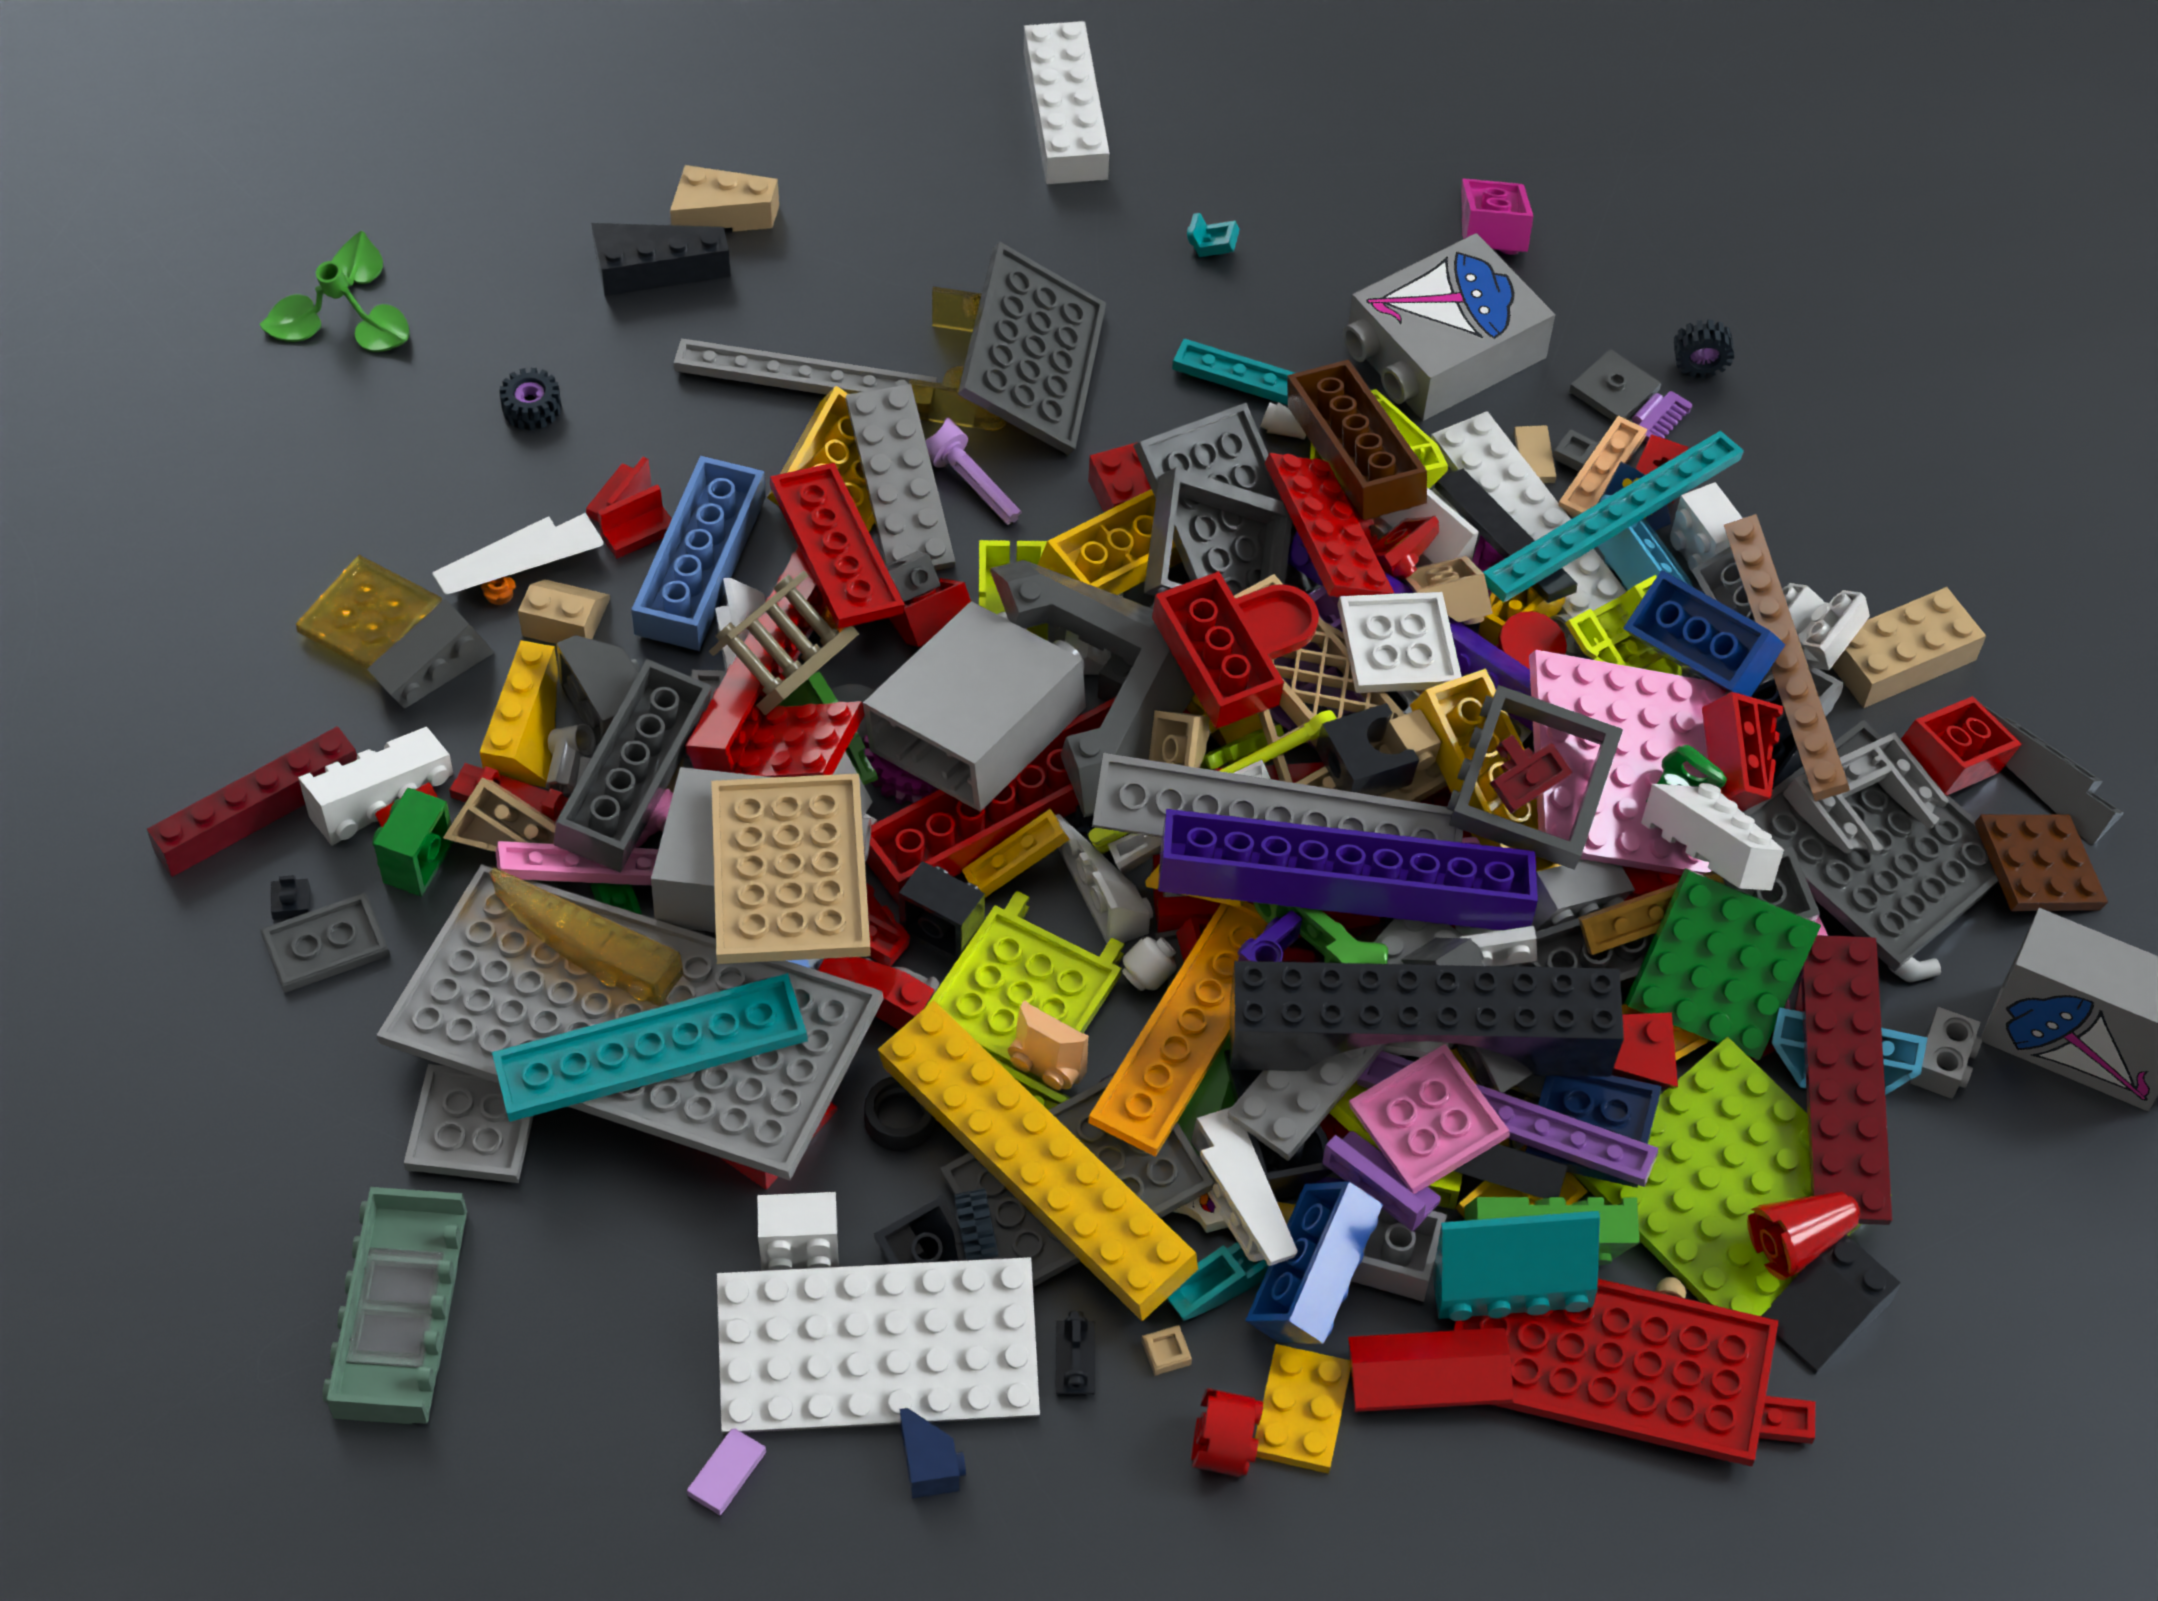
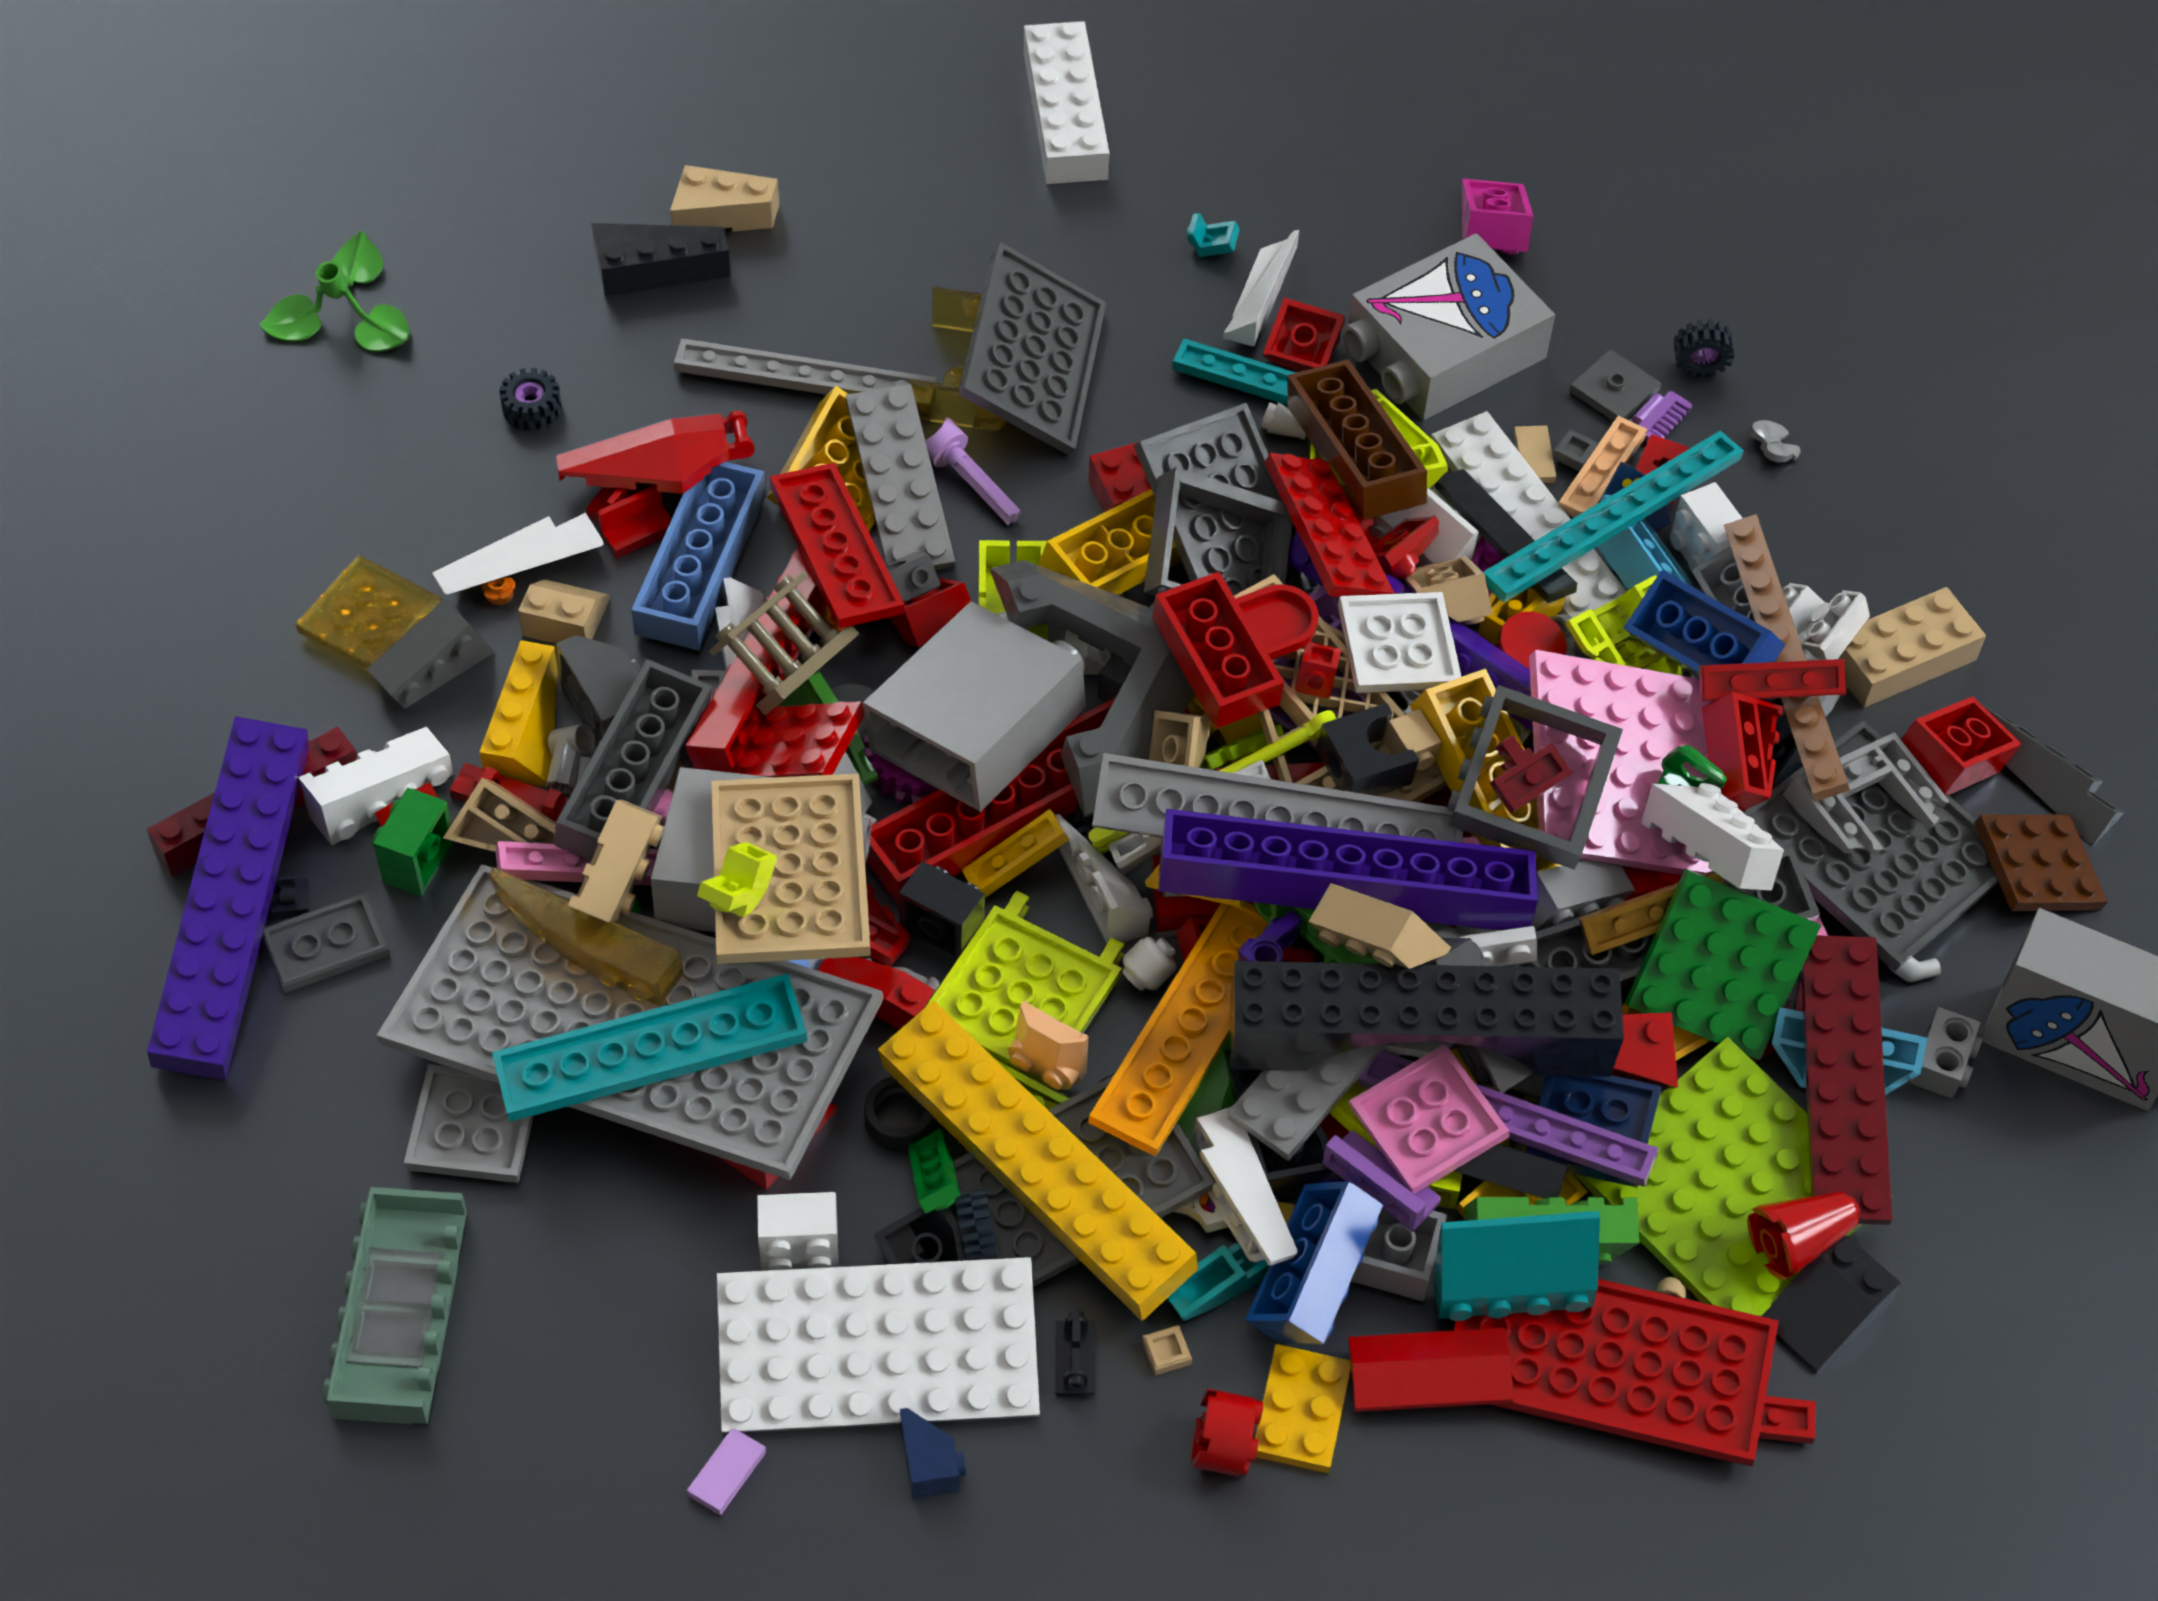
none -> dark purple brick [147,716,309,1080]
none -> red windscreen [556,410,755,494]
none -> tan wedge [568,799,665,923]
none -> neon yellow brick [697,842,778,918]
none -> green plate [908,1128,960,1214]
none -> white wedge [1223,230,1299,347]
none -> red slope [1263,298,1345,372]
none -> red bracket [1295,642,1341,699]
none -> tan slope [1308,883,1451,969]
none -> red tile [1699,659,1846,701]
none -> light grey piece [1749,420,1801,462]

